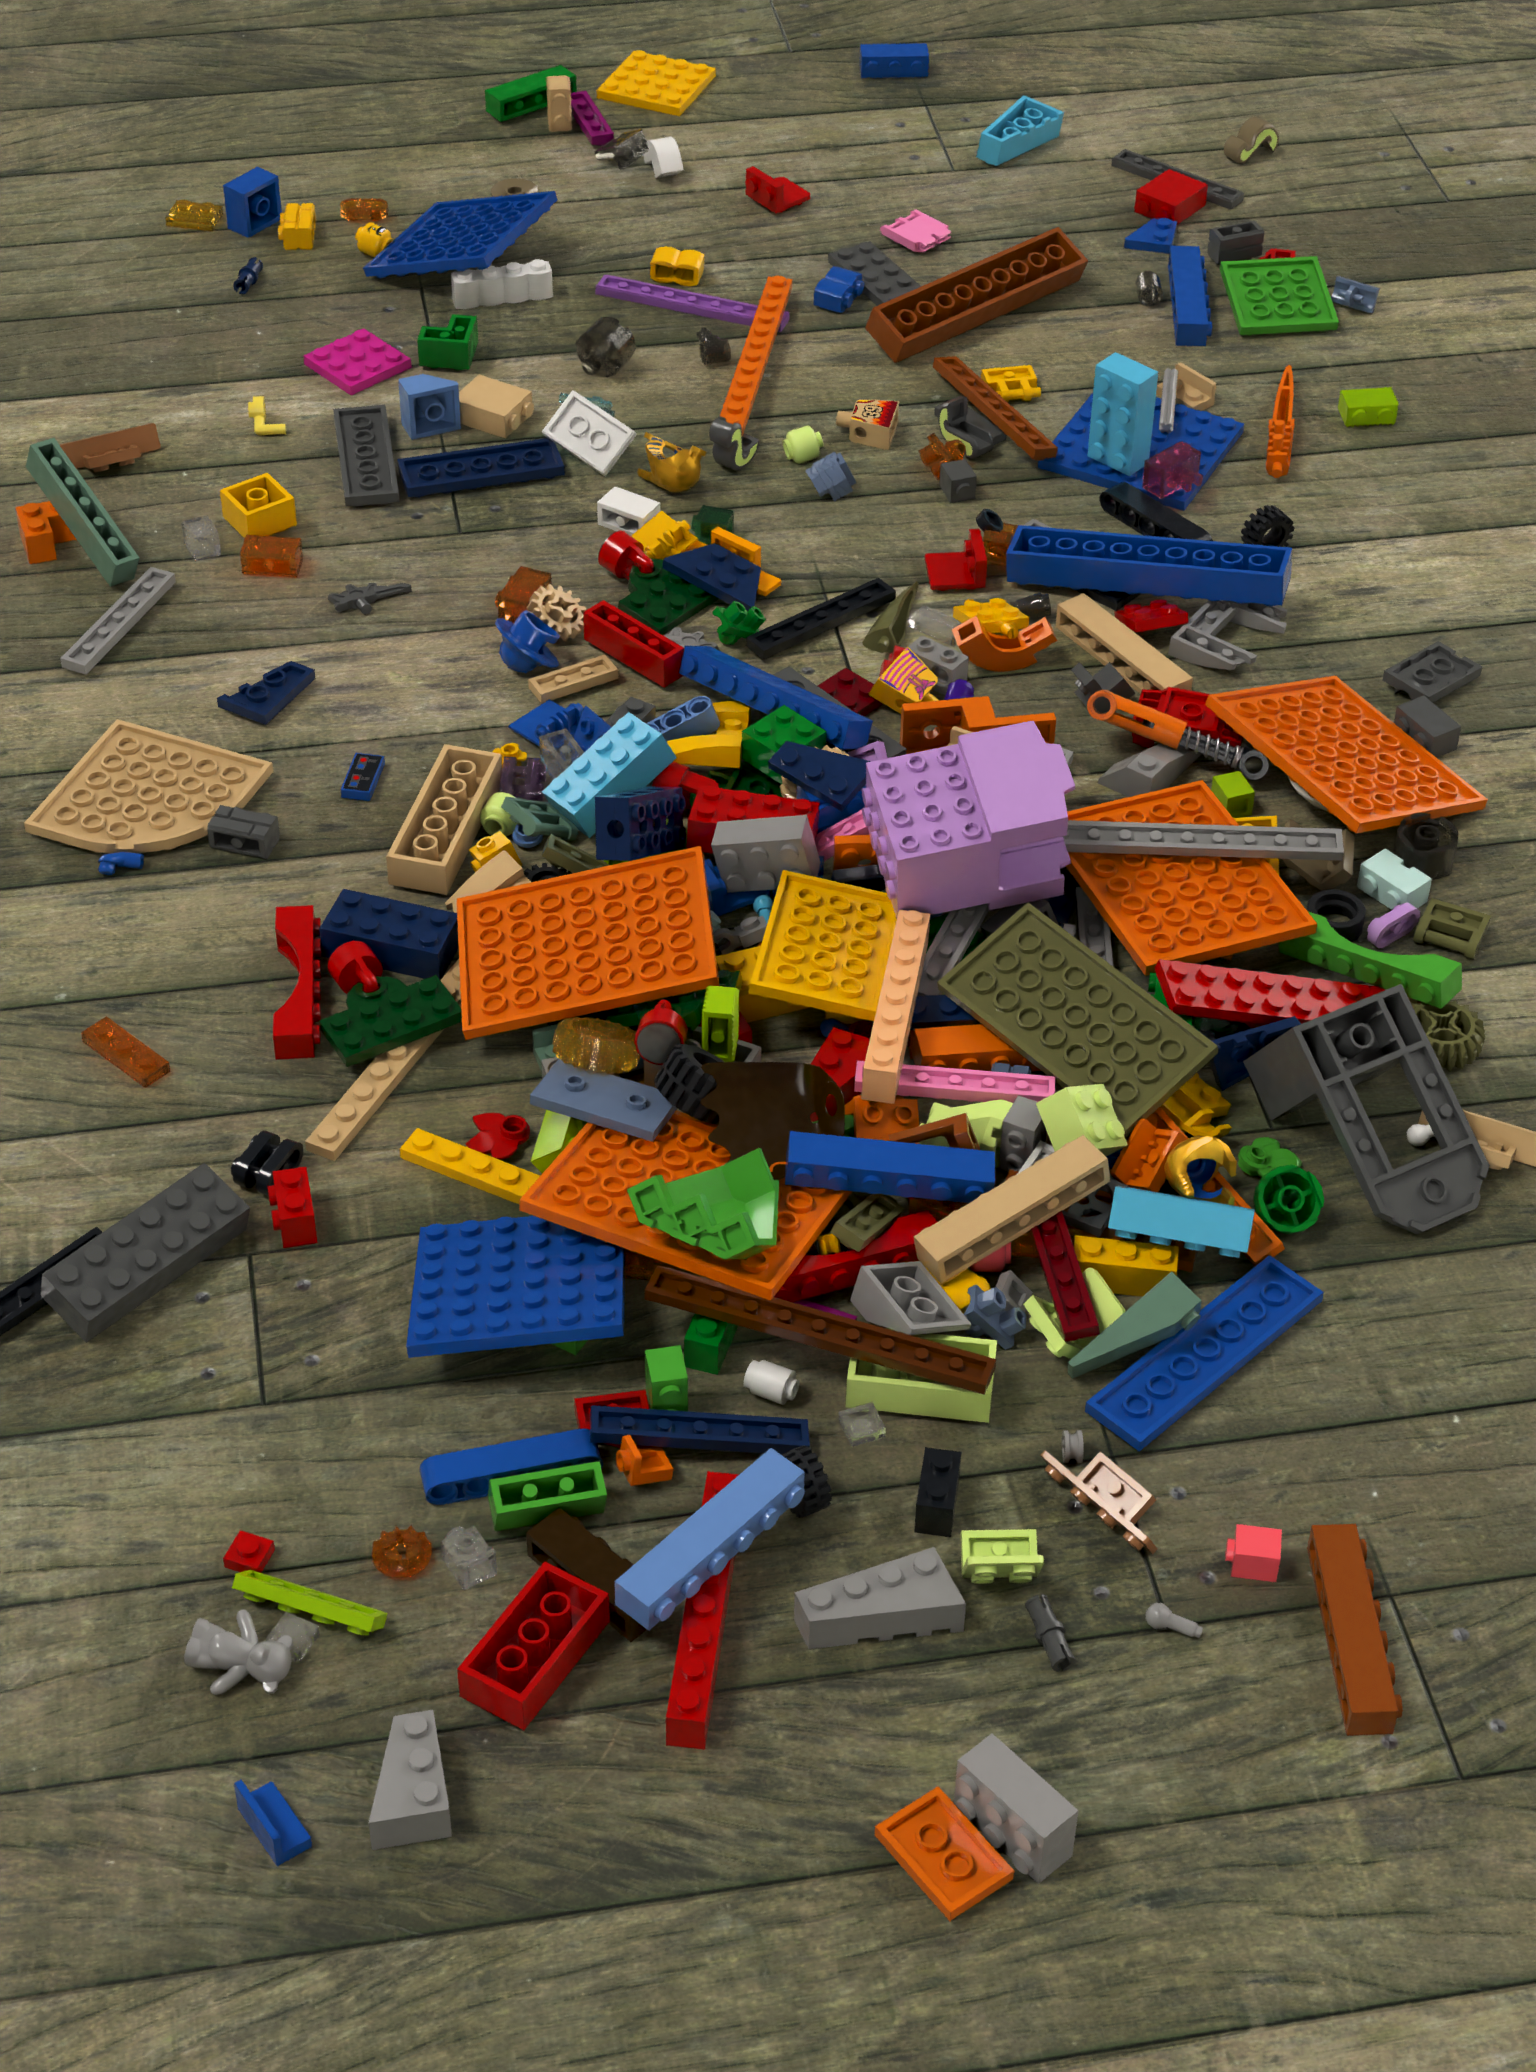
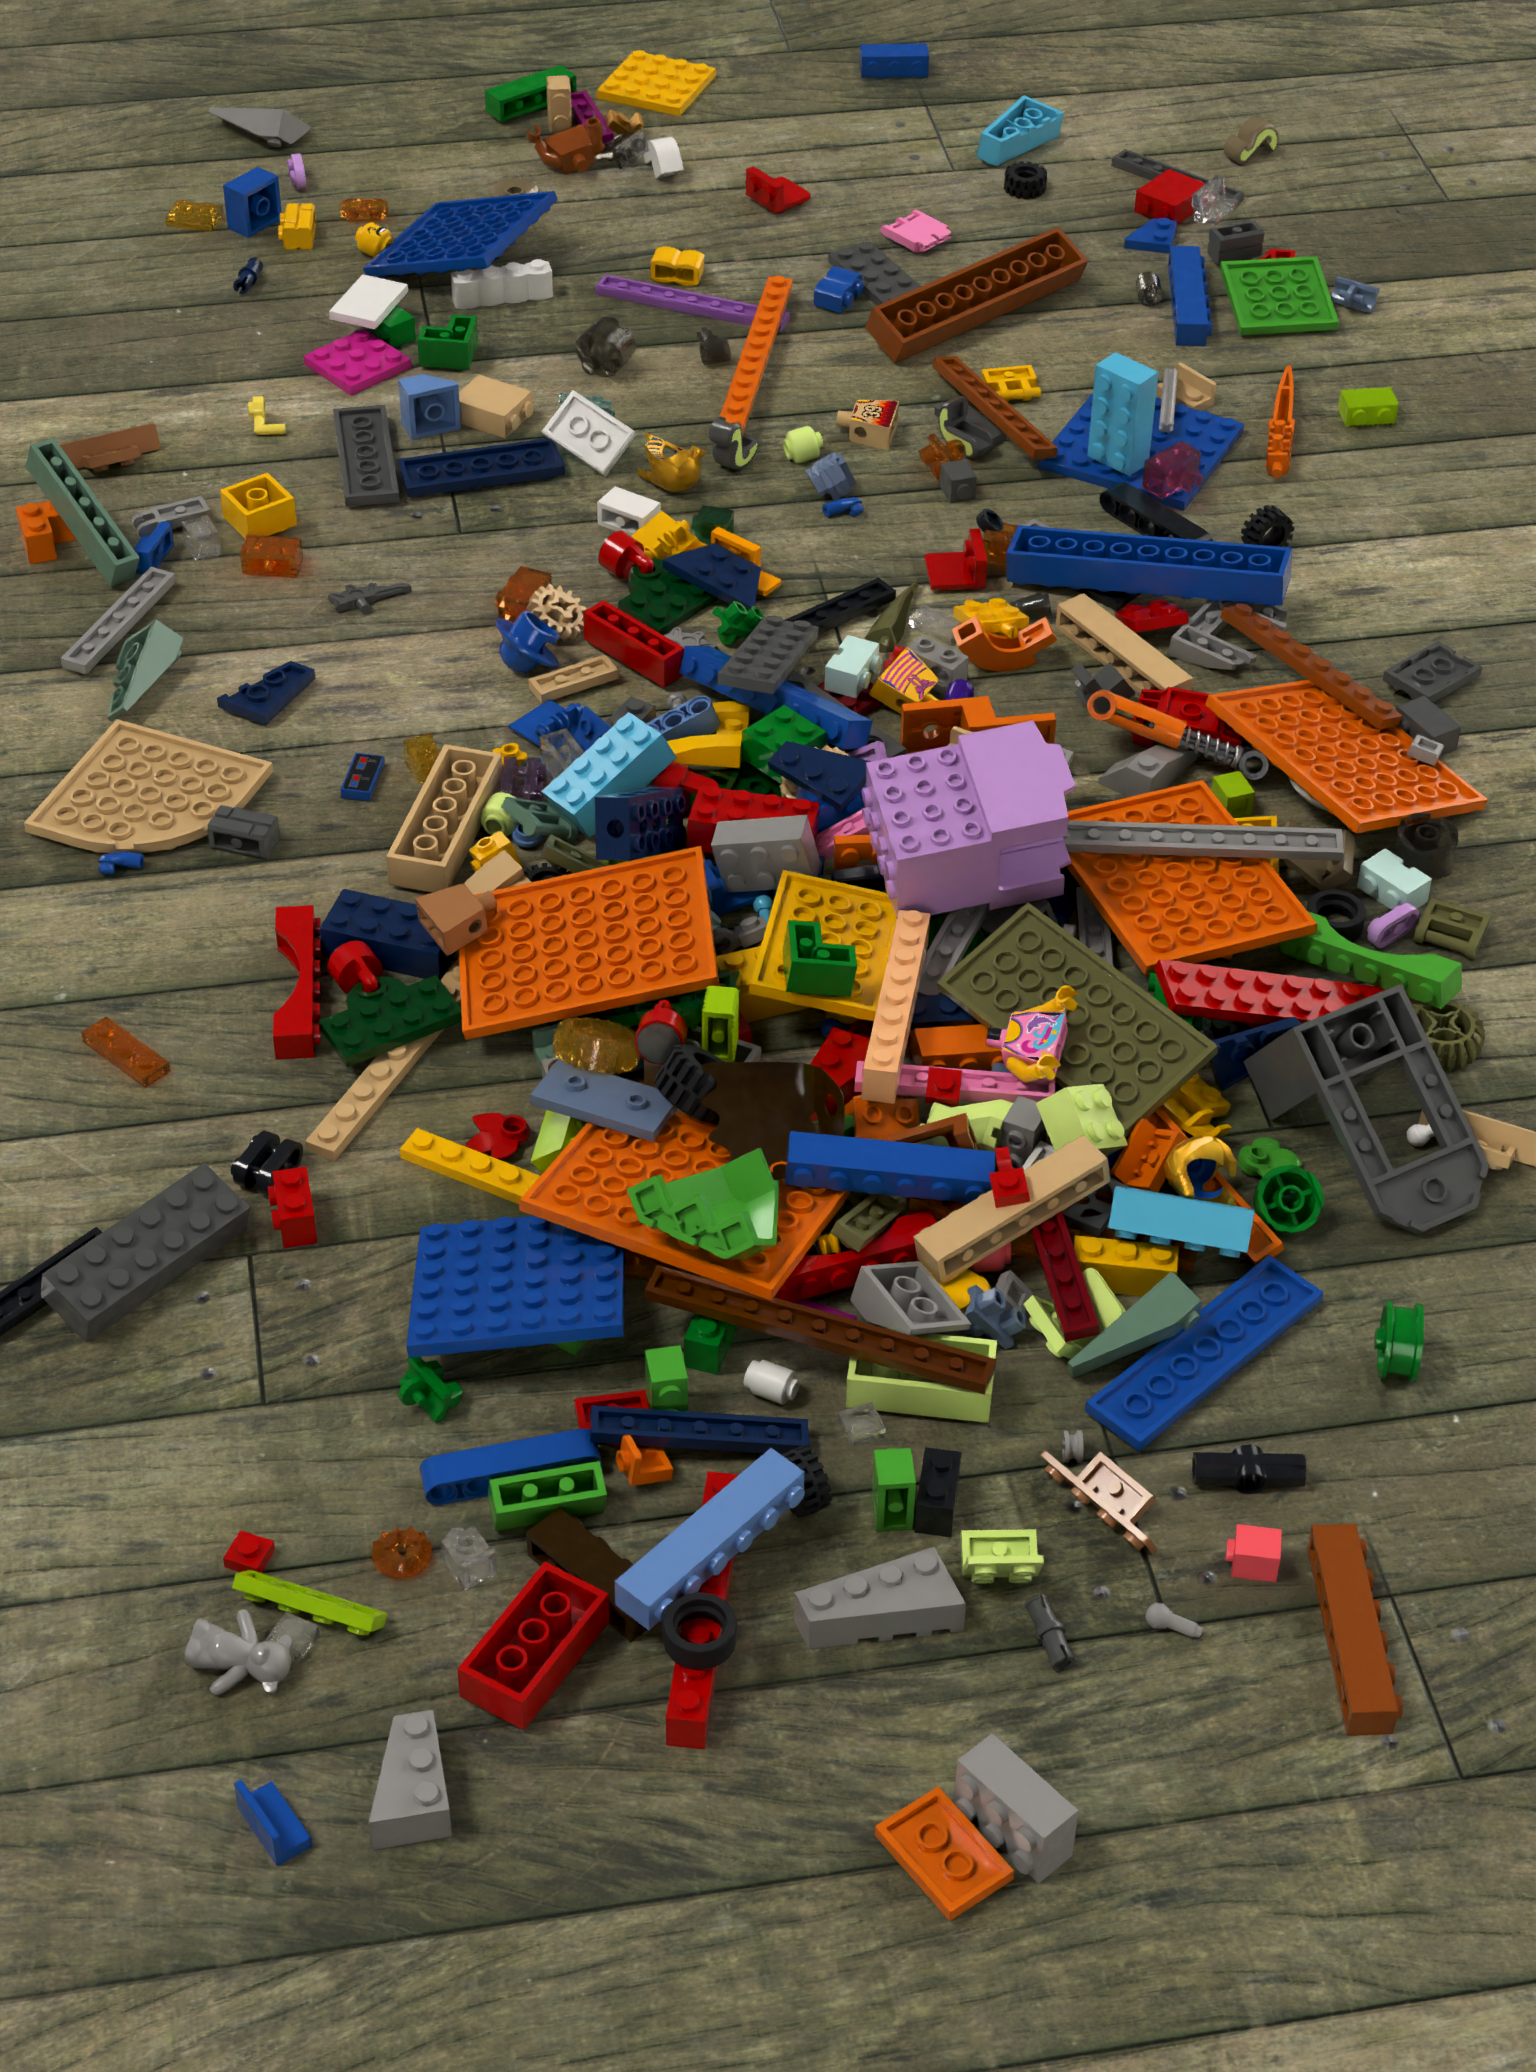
none -> sand green wedge [107,619,183,721]
none -> light grey hinge [131,496,212,538]
none -> blue panel [133,521,174,574]
none -> light grey wedge [209,107,310,147]
none -> lavender plate [287,153,306,190]
none -> white tile [329,274,408,329]
none -> green brick [362,305,416,348]
none -> green hips [398,1357,463,1423]
none -> clear yellow brick [403,733,441,784]
none -> medium nougat torso [415,884,497,956]
none -> dark orange torso [526,117,605,174]
none -> pearl gold bracket [605,109,643,141]
none -> black tyre [663,1592,737,1670]
none -> light grey piece [667,692,687,710]
none -> dark grey plate [717,615,819,695]
none -> green brick [782,920,857,997]
none -> blue arm [822,497,864,517]
none -> light aqua brick [824,635,882,698]
none -> bright green brick [871,1448,916,1532]
none -> red plate [925,1067,962,1106]
none -> torso [986,985,1078,1083]
none -> red plate [989,1146,1030,1208]
none -> black tyre [1004,161,1047,199]
none -> clear bracket [1192,175,1238,225]
none -> black piece [1192,1444,1306,1494]
none -> dark orange plate [1220,603,1403,730]
none -> green wheel [1374,1300,1424,1382]
none -> light grey tile [1407,735,1444,766]

